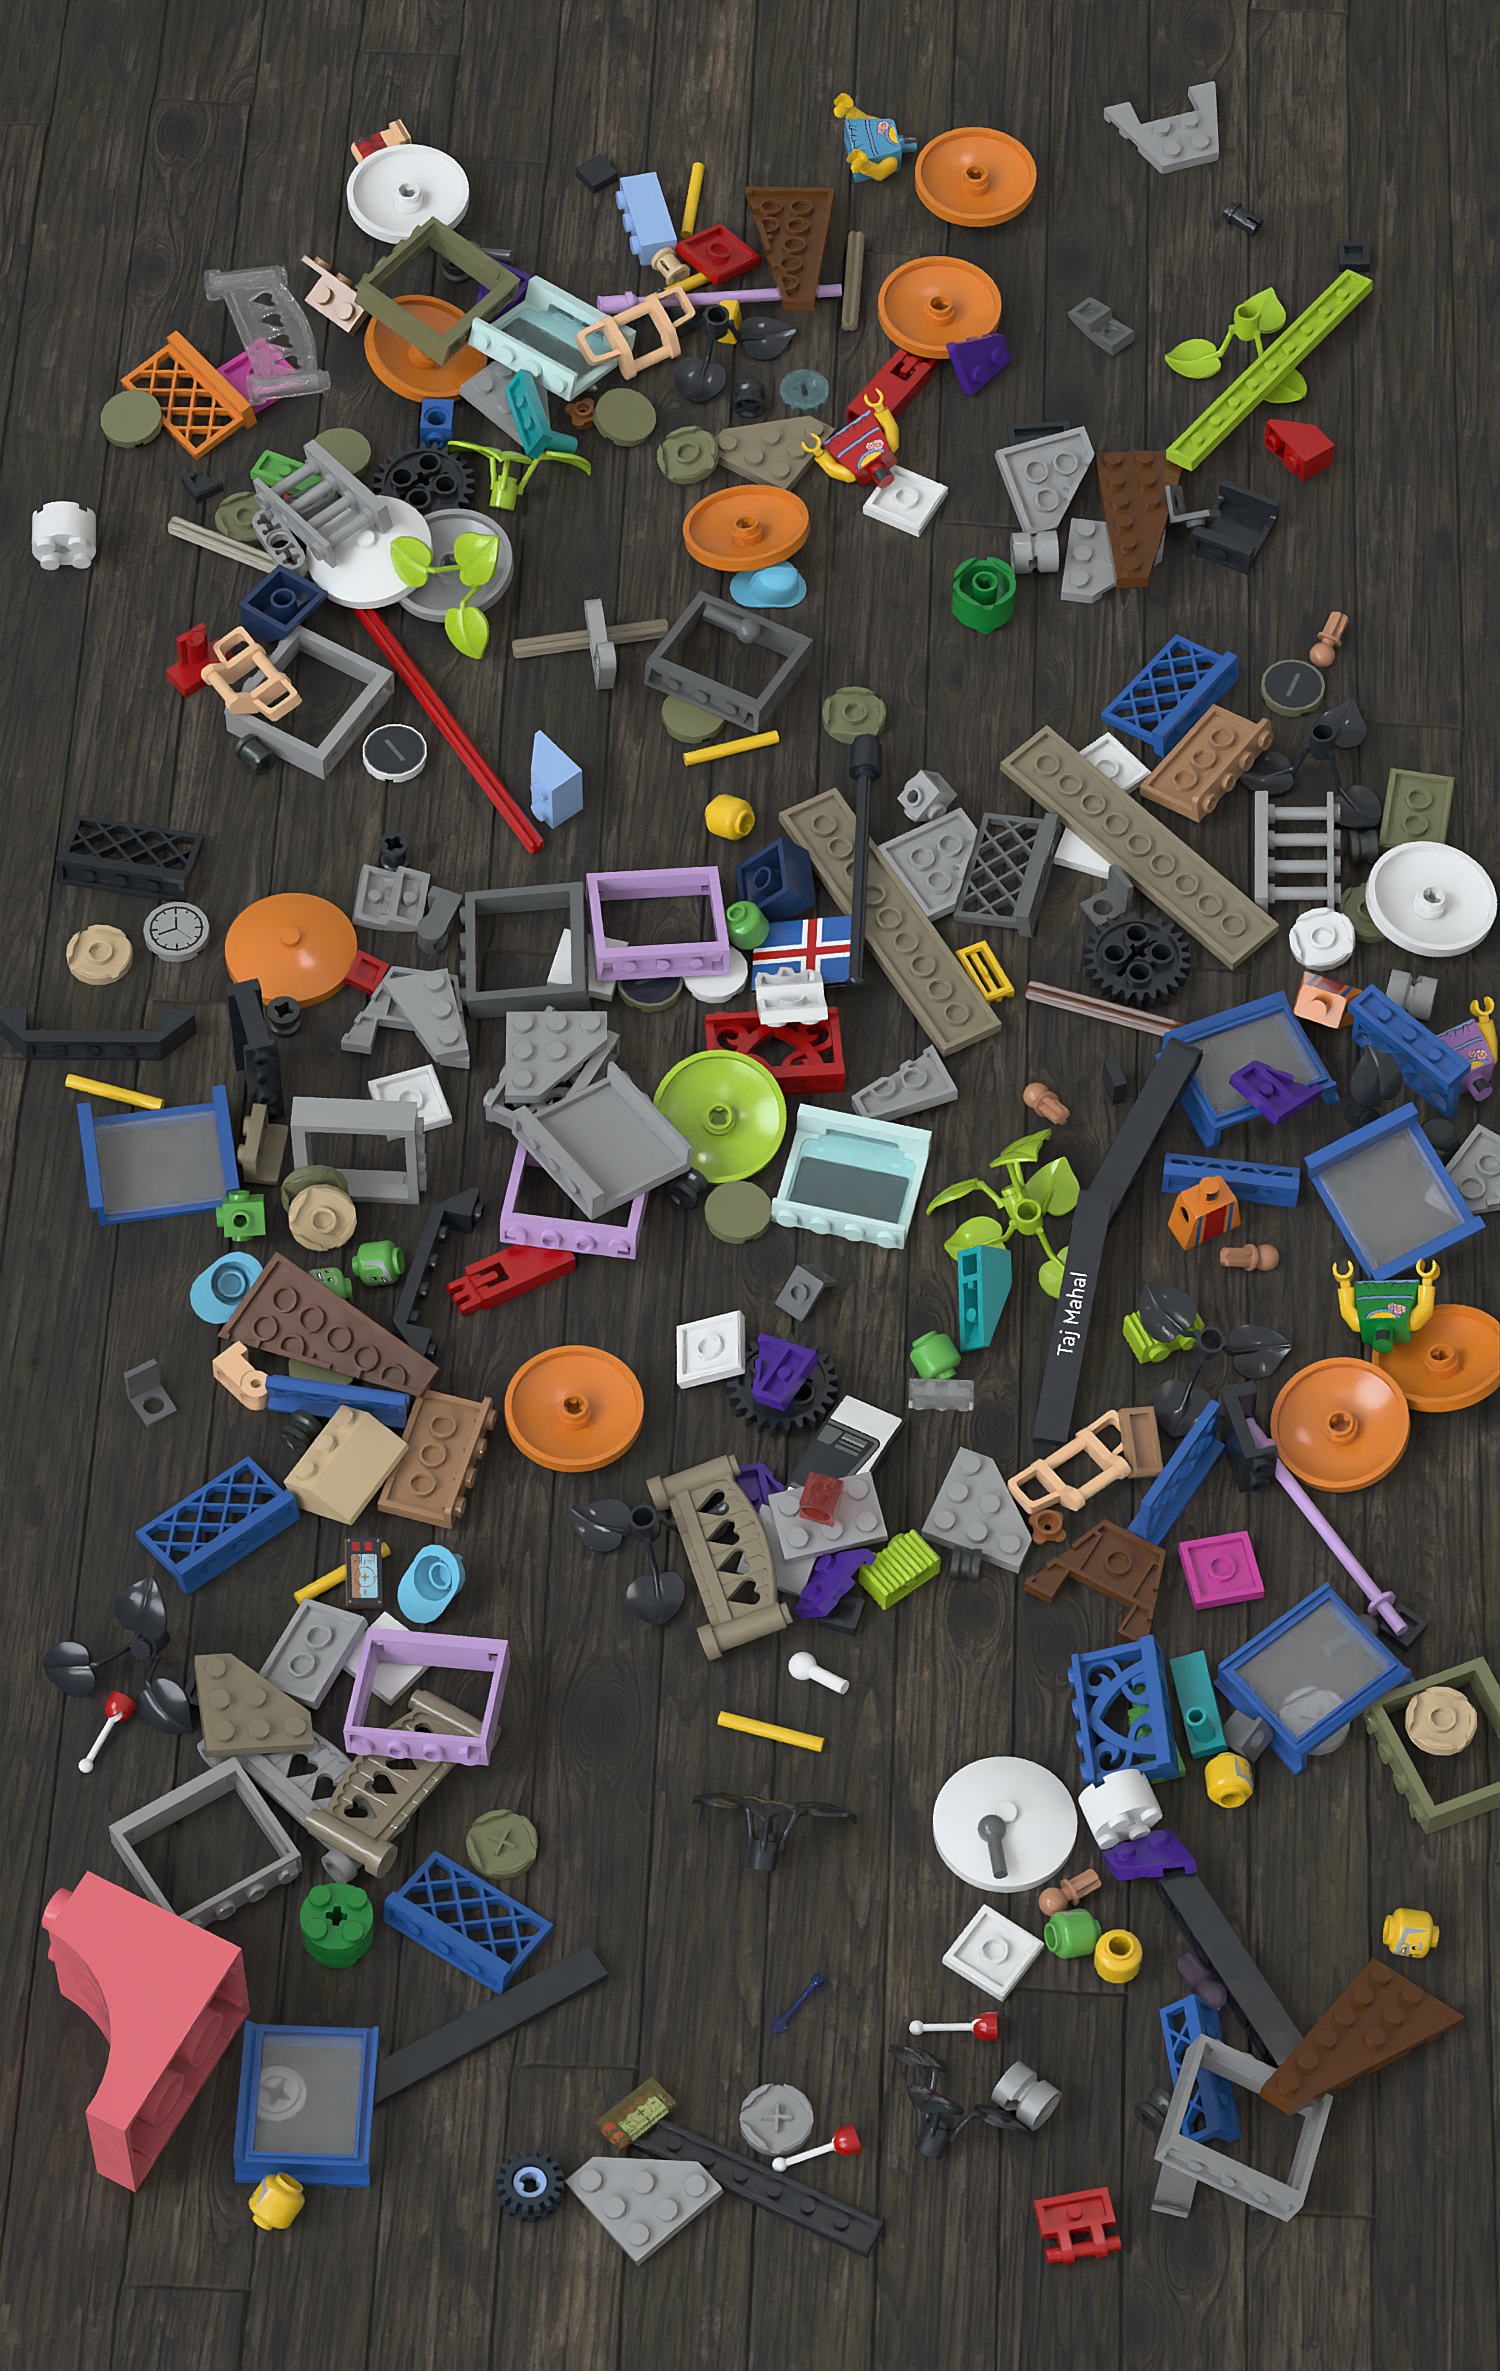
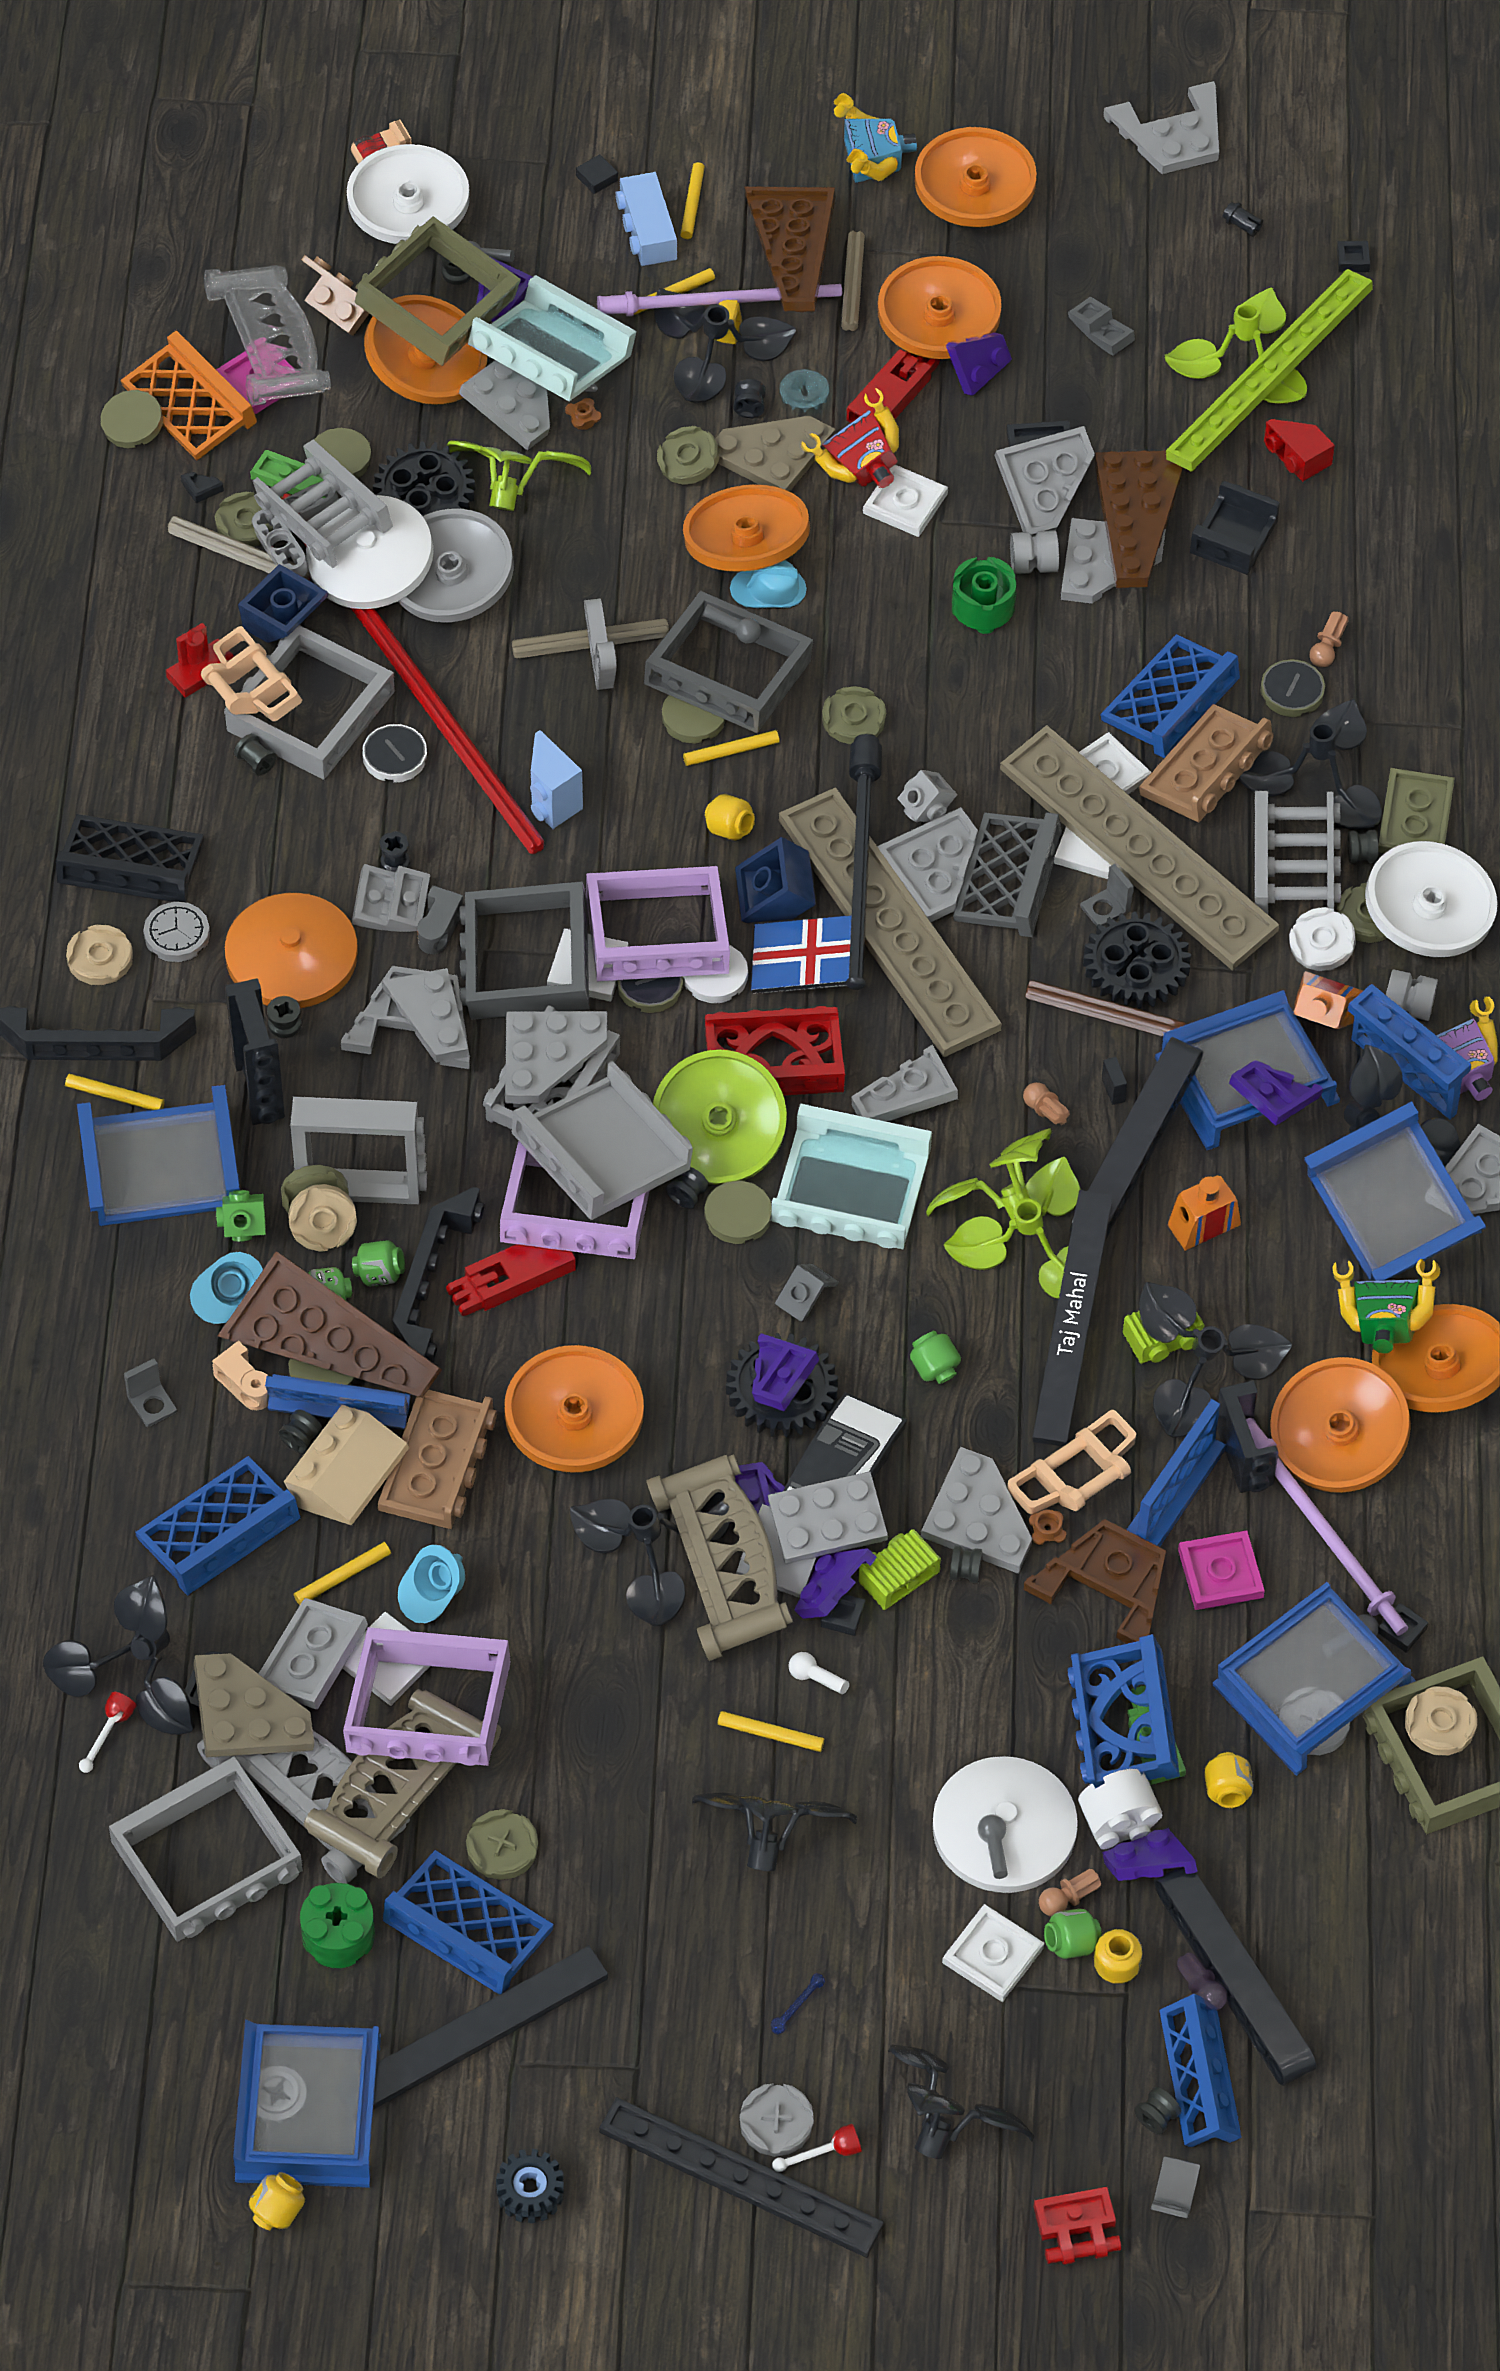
white brick [32,501,96,570] -> none
coral brick [42,1871,250,2192] -> none
dark tan bracket [237,1103,288,1185] -> none
red plate [343,950,389,996] -> none
tile [345,1537,383,1609] -> none
white tile [368,1064,452,1141] -> none
lime plant [390,532,500,659] -> none
blue brick [420,399,455,449] -> none
teal piece [504,369,578,459] -> none
light grey plate [565,2157,724,2266] -> none
light nougat bar [575,285,695,380] -> none
olive tile [593,388,656,447] -> none
clear yellow tile [595,2077,676,2153] -> none
tan bush [651,247,690,286] -> none
red tile [675,223,762,286] -> none
white tile [677,1310,745,1389] -> none
bright green head [724,901,770,950] -> none
white plate [755,967,828,1027] -> none
clear red brick [799,1471,844,1527] -> none
clear piece [908,1378,974,1411] -> none
hinge [909,2012,998,2041] -> none
yellow tile [955,940,1014,1006] -> none
teal slope [958,1245,1012,1352] -> none
light grey wheel [991,2061,1062,2131] -> none
medium nougat tile [1117,1406,1164,1479] -> none
light grey window [1154,2033,1333,2222] -> none
blue fence [1161,1153,1300,1208] -> none
dark grey bracket [1165,485,1221,528] -> none
teal piece [1169,1650,1229,1759] -> none
nougat axle [1220,1244,1279,1271] -> none
dark grey bracket [1223,1710,1275,1763] -> none
reddish brown wing [1259,1957,1466,2116] -> none
yellow head [1383,1908,1439,1958] -> none

